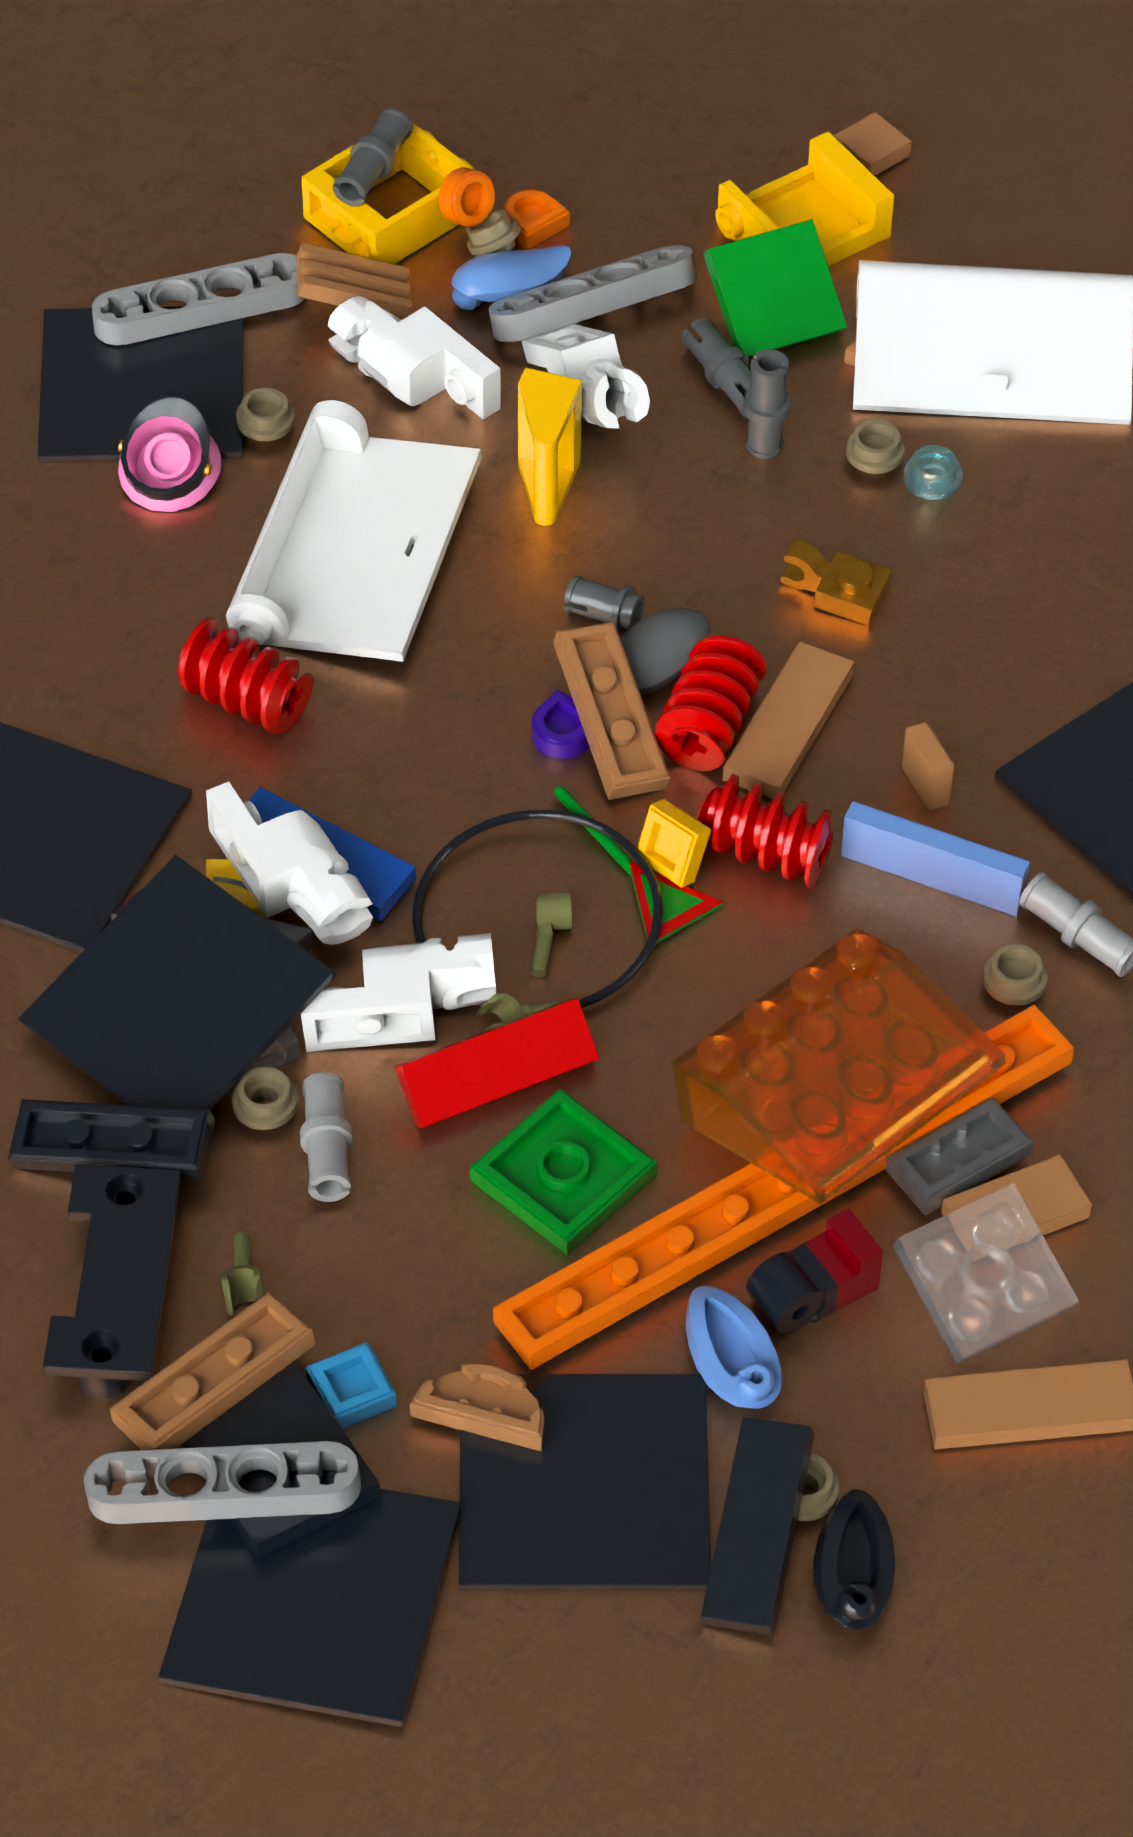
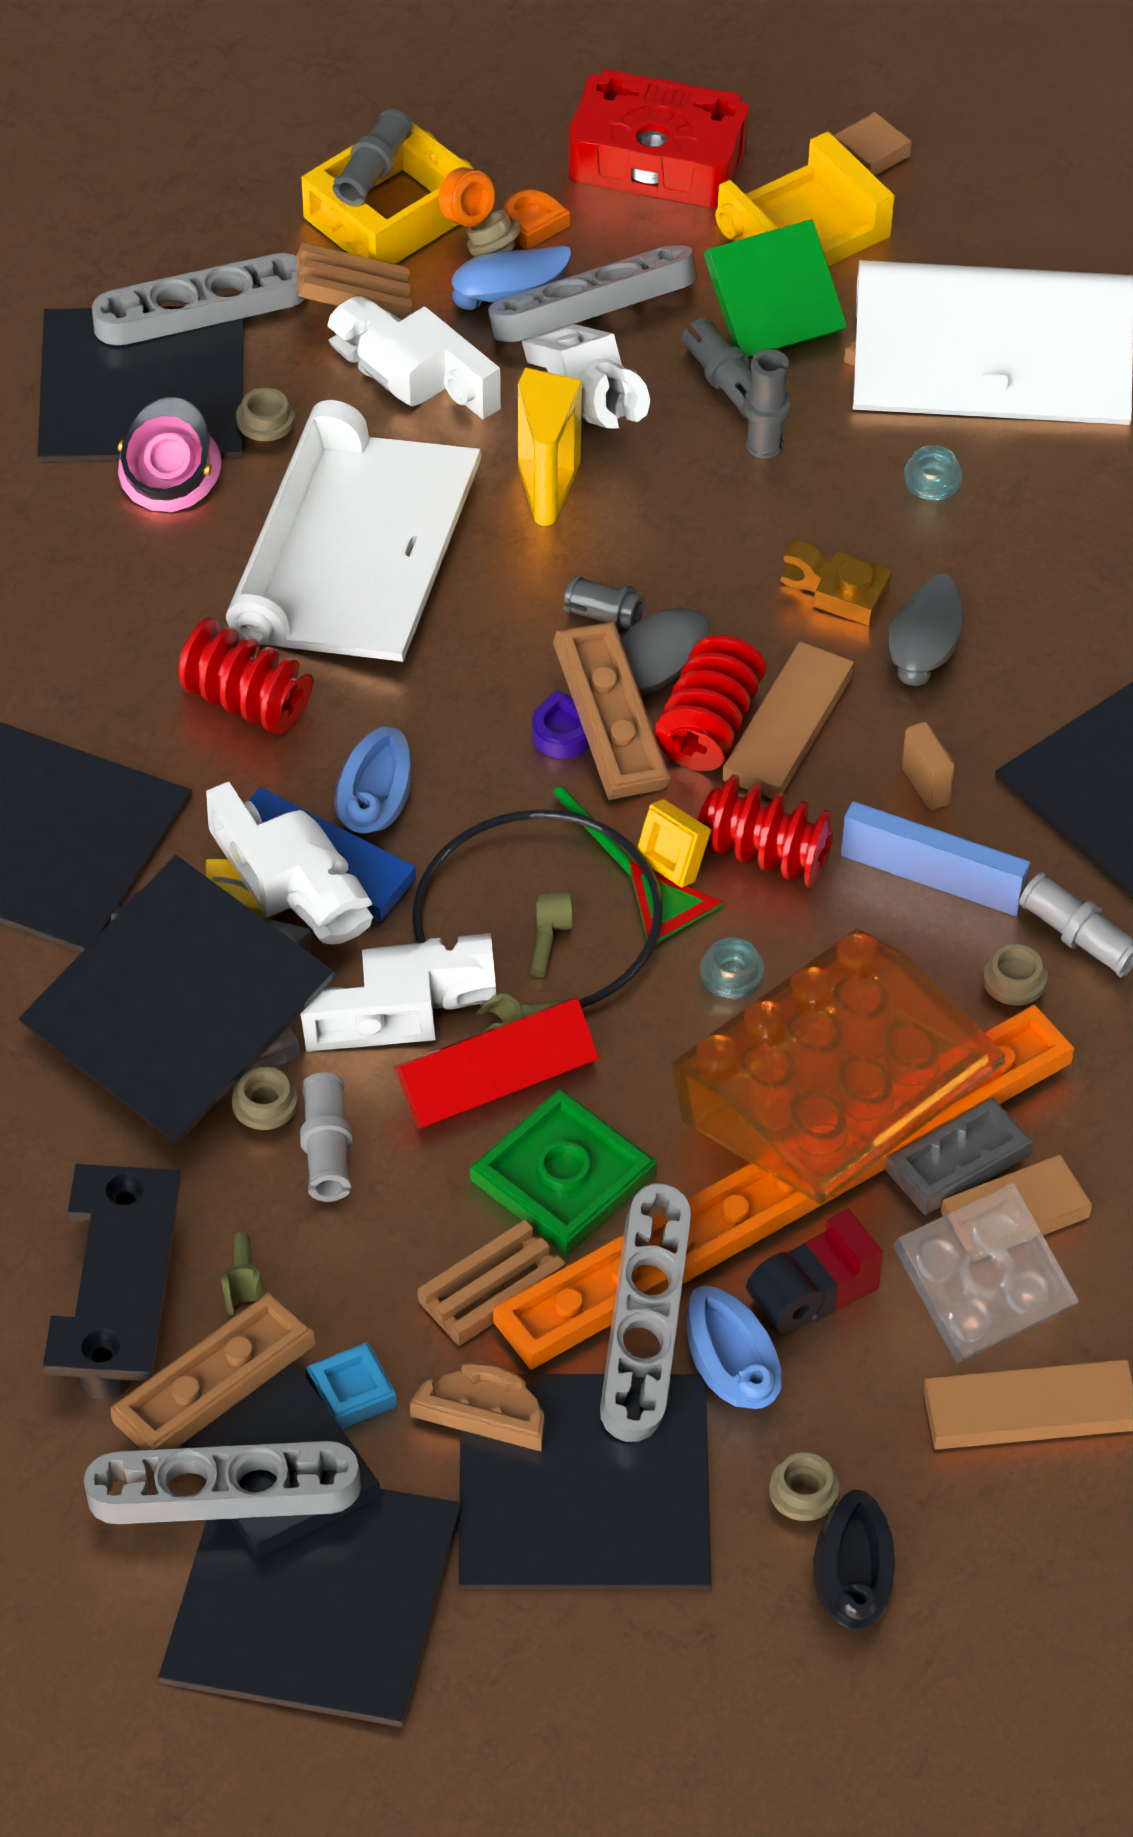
black tile [8,1099,216,1180] -> none
black tile [700,1417,815,1636] -> none
dark tan plate [846,419,905,474] -> none
none -> medium blue arm [334,726,412,834]
none -> medium nougat tile [418,1220,566,1346]
none -> red axle [568,69,749,208]
none -> light grey beam [600,1184,691,1442]
none -> clear light blue plate [700,937,765,999]
none -> dark grey arm [889,573,964,686]

